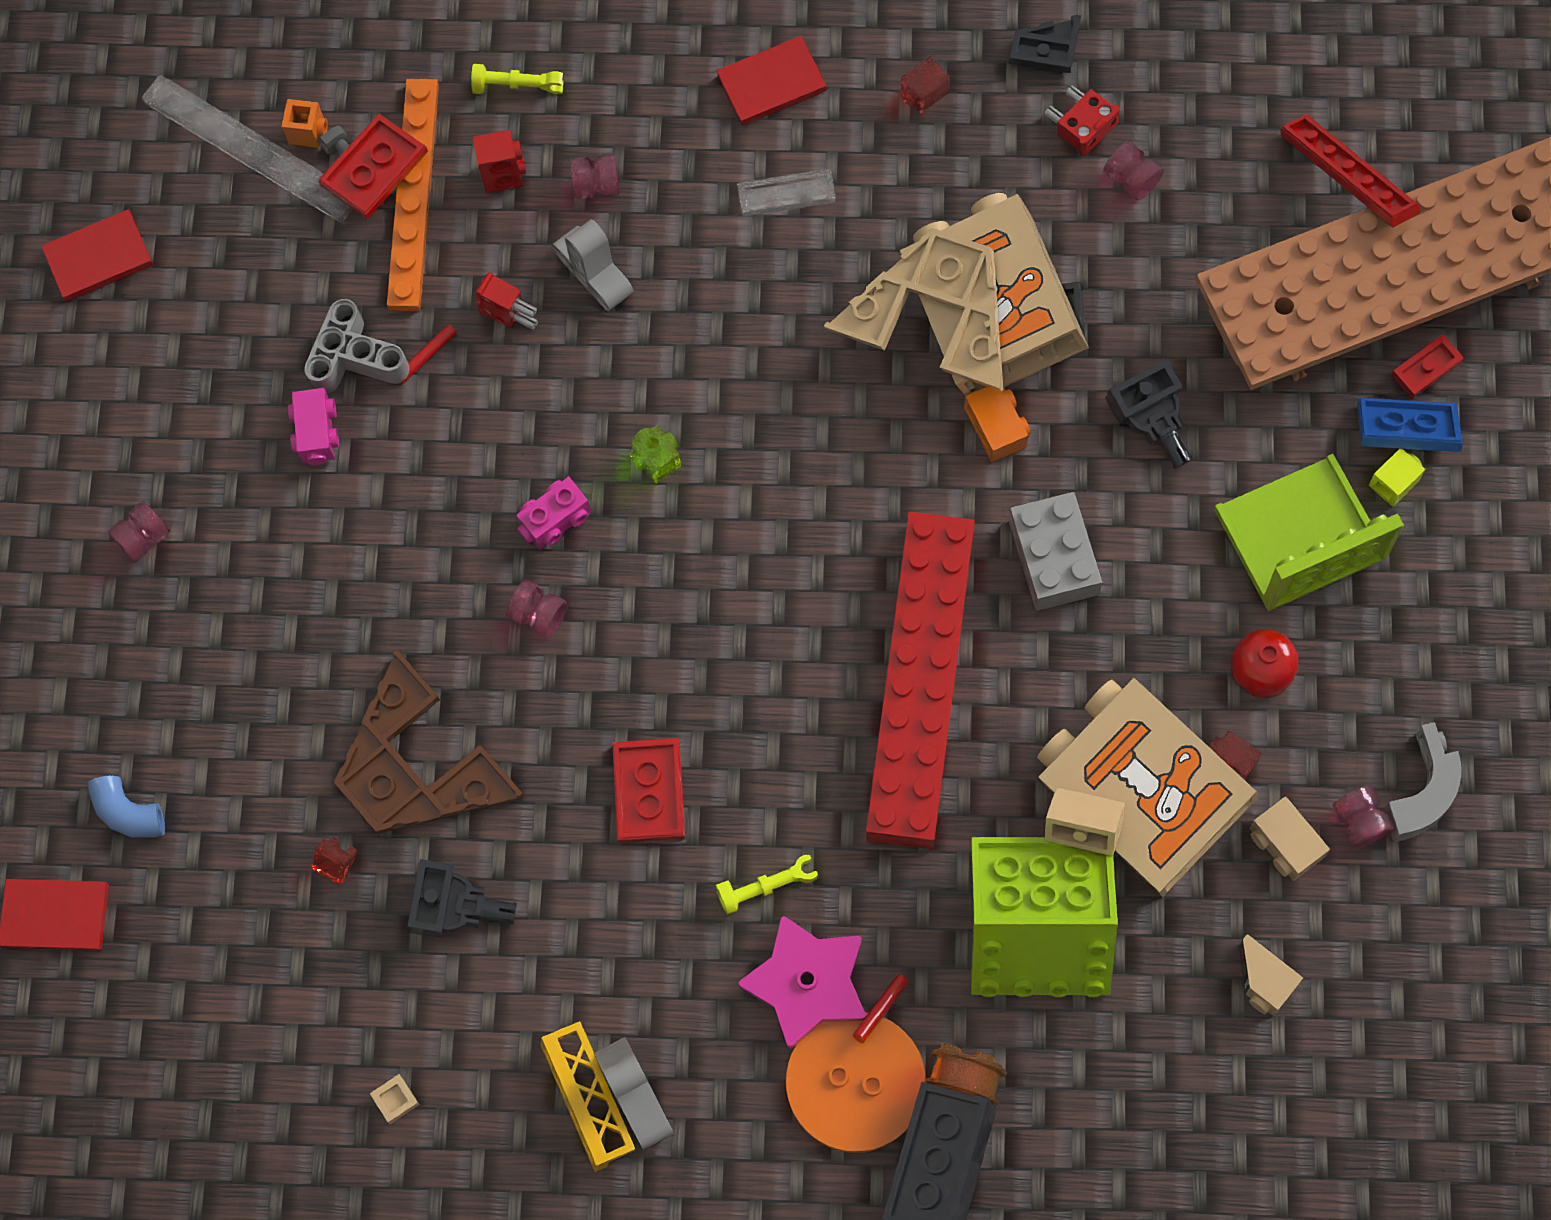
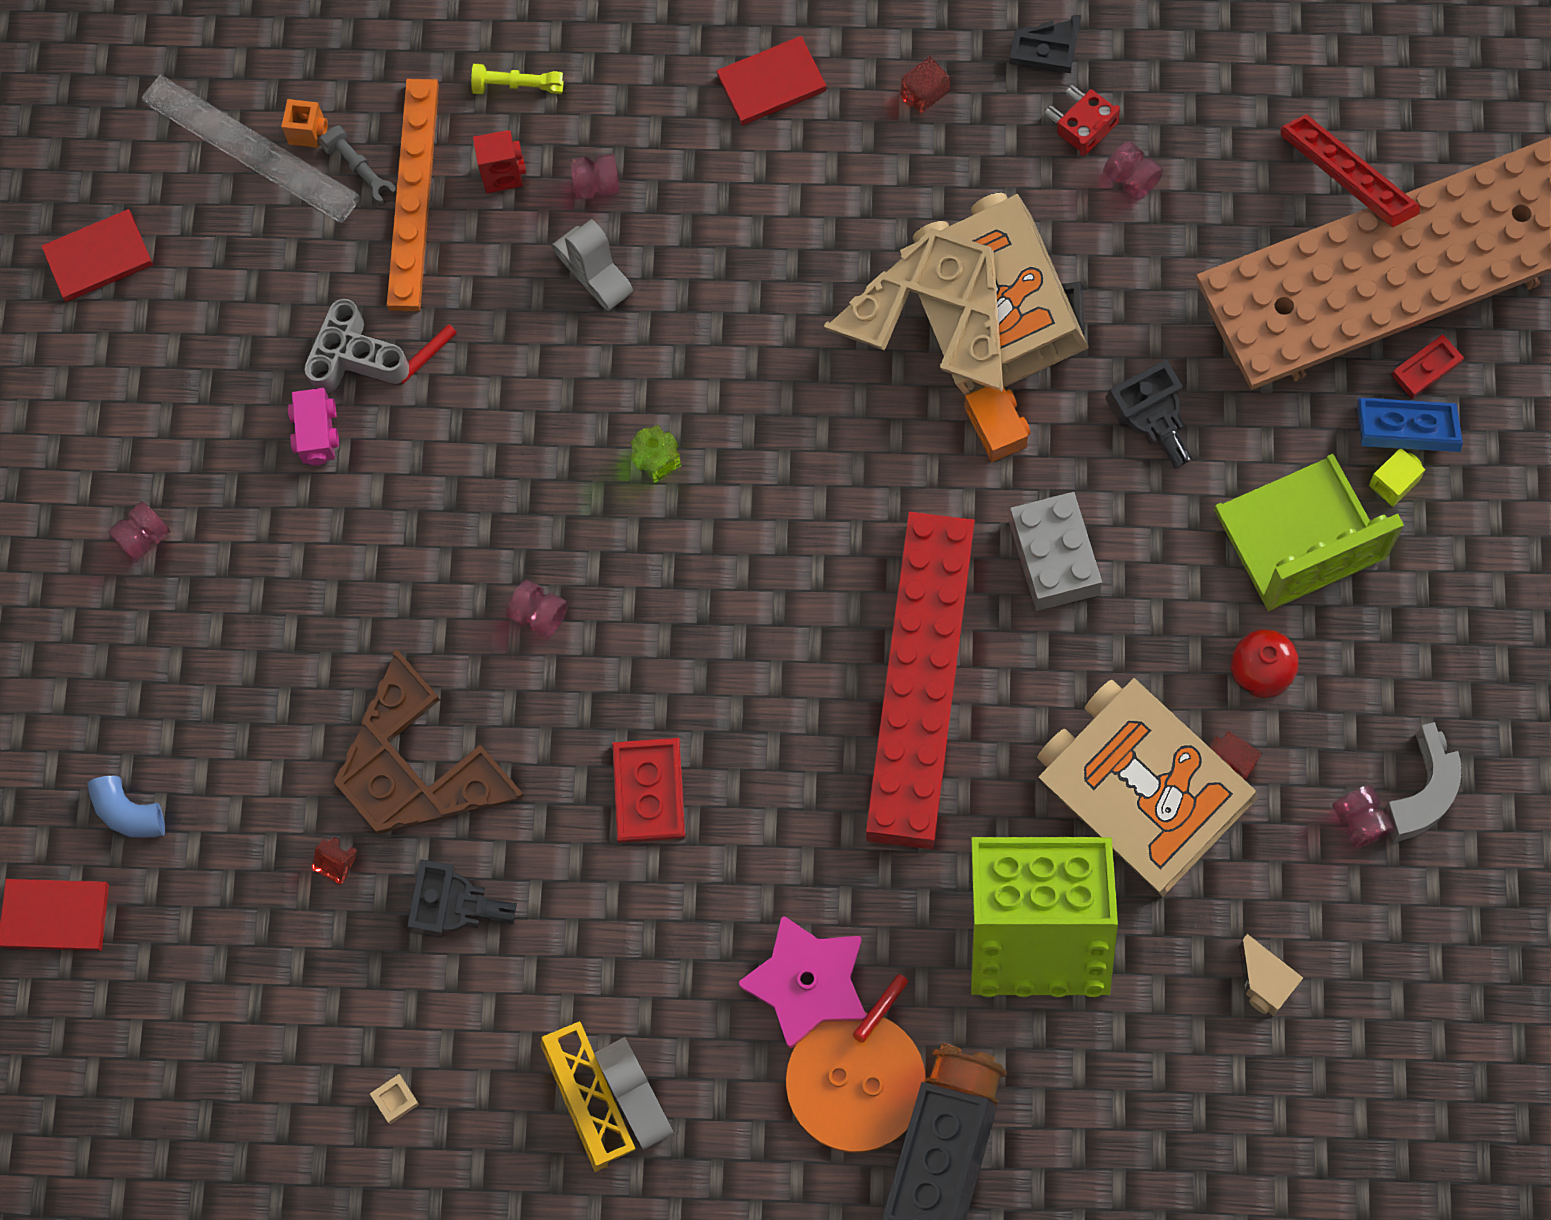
red tile [318,113,428,220] -> none
red piece [475,272,538,330] -> none
dark pink brick [516,476,591,550] -> none
neon yellow piece [716,855,818,915] -> none
clear plate [737,168,836,217] -> none
tan brick [1045,787,1125,856] -> none
tan brick [1250,796,1330,881] -> none

